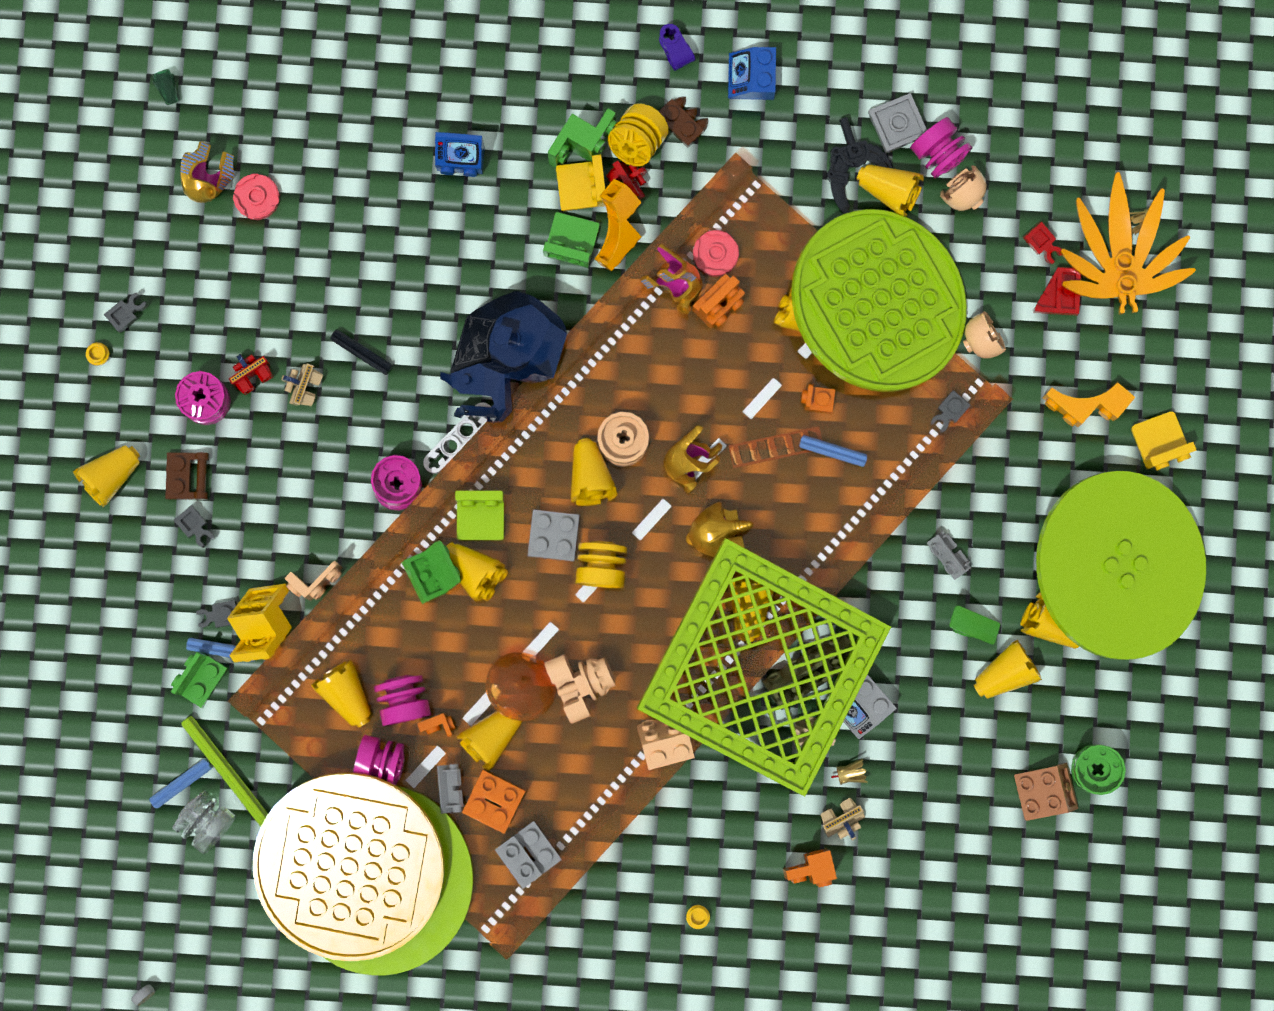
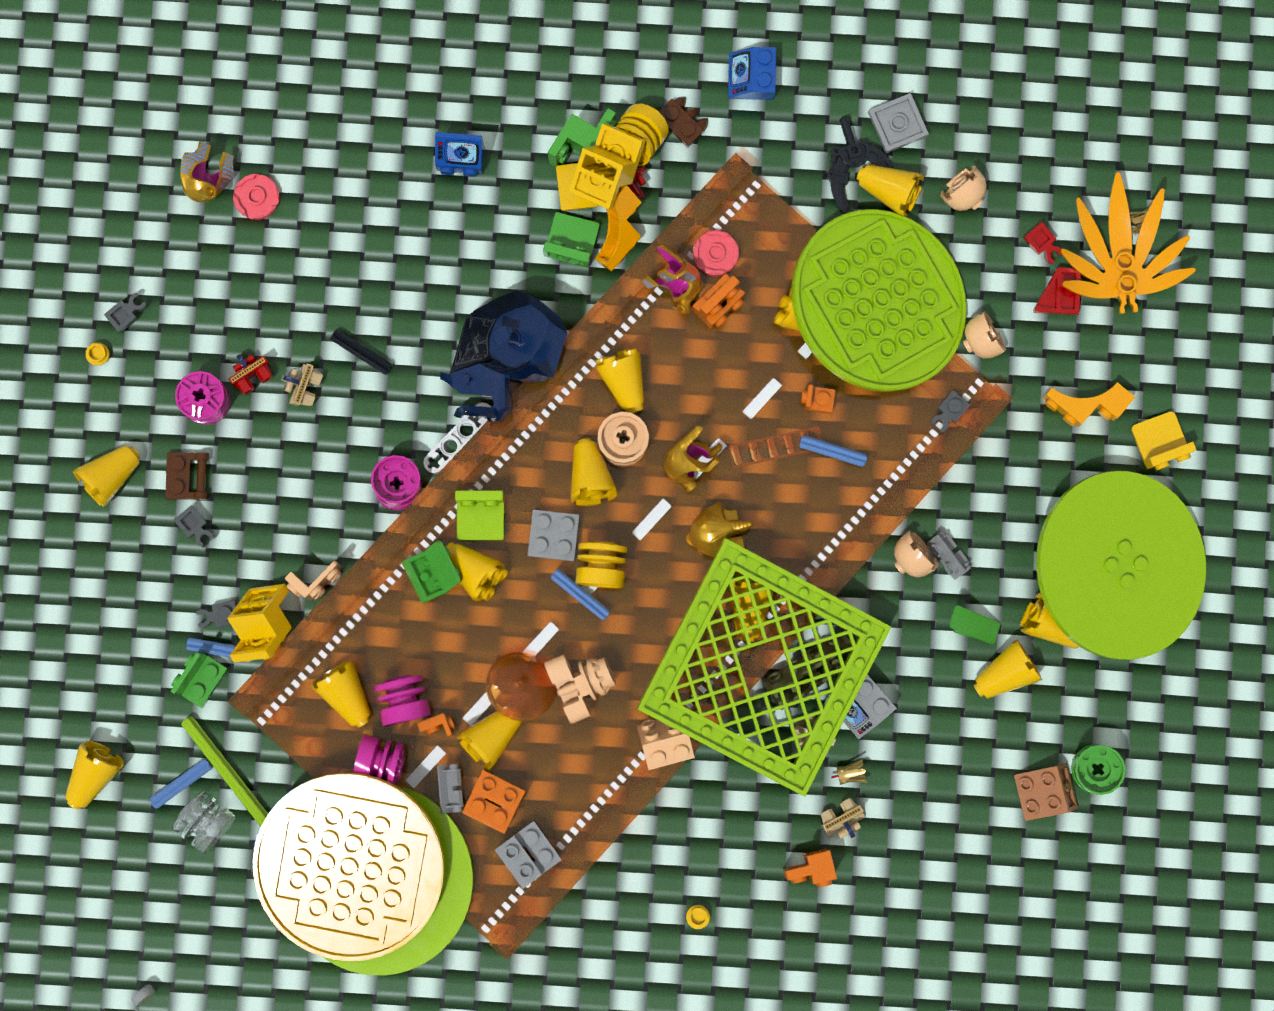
clear green cone [152,69,179,105] -> none
dark purple piece [659,24,695,71] -> none
dark pink wheel [910,117,973,178] -> none
none -> yellow cone [65,741,124,809]
none -> medium blue axle [551,569,610,620]
none -> yellow bracket [569,123,646,209]
none -> yellow cone [595,348,644,413]
none -> light nougat cylinder [894,530,939,578]

